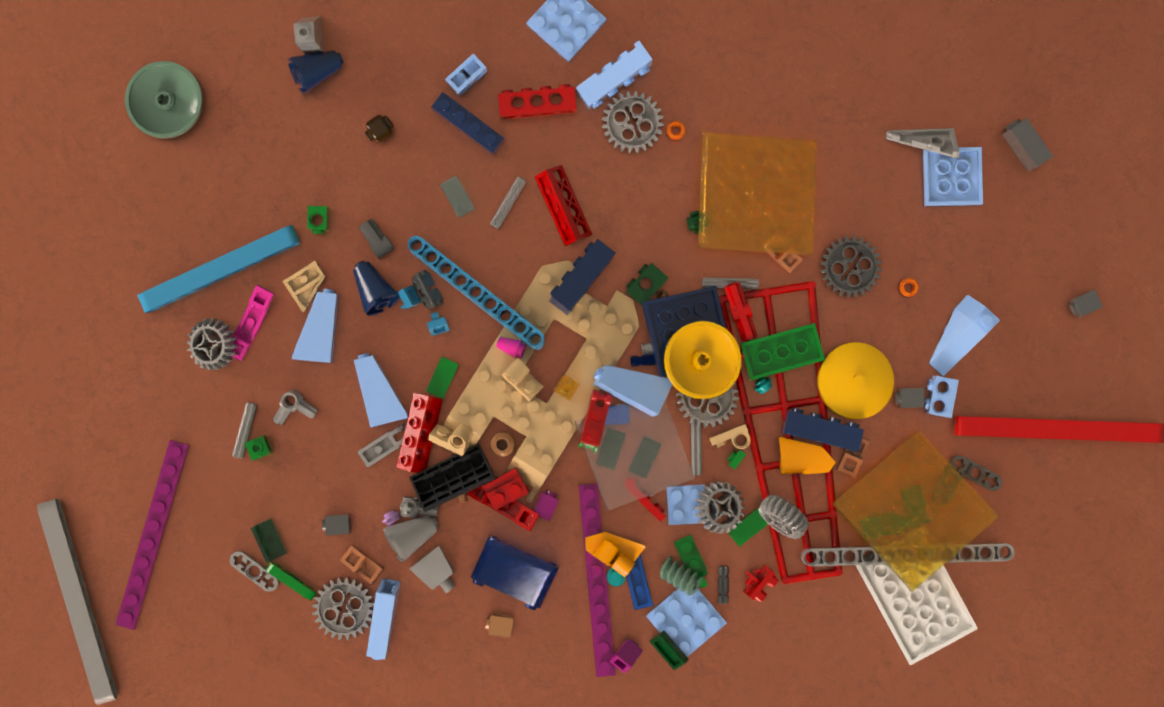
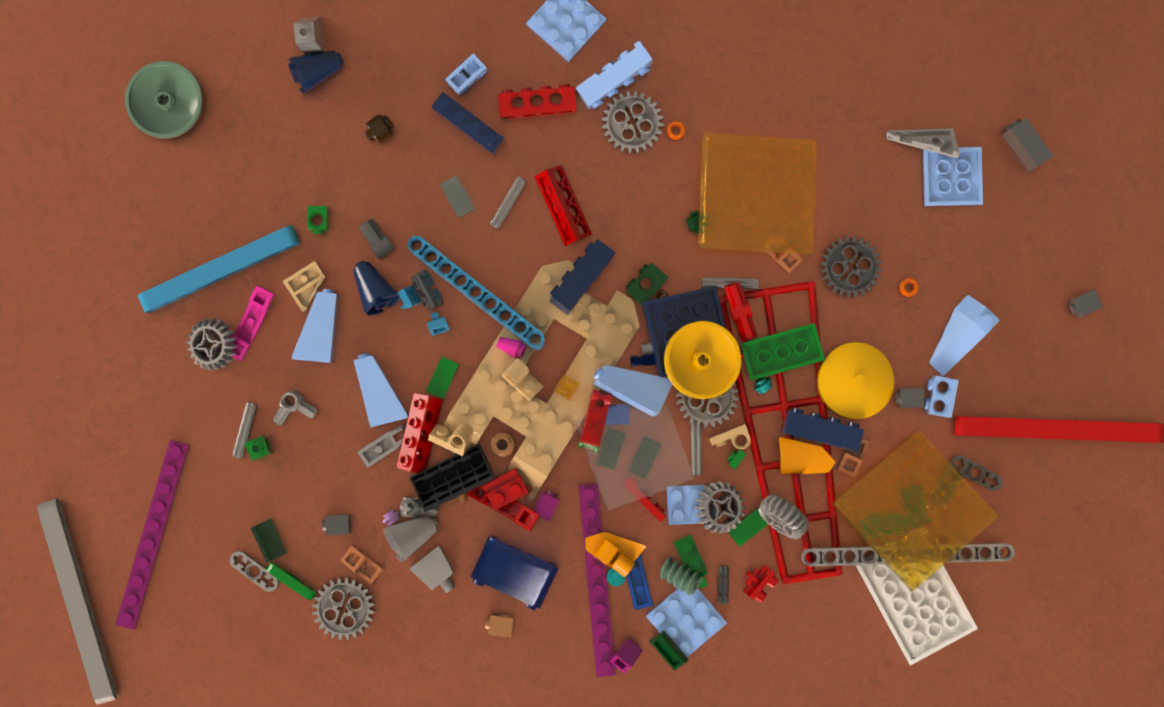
light blue slope [366,578,401,660] -> none

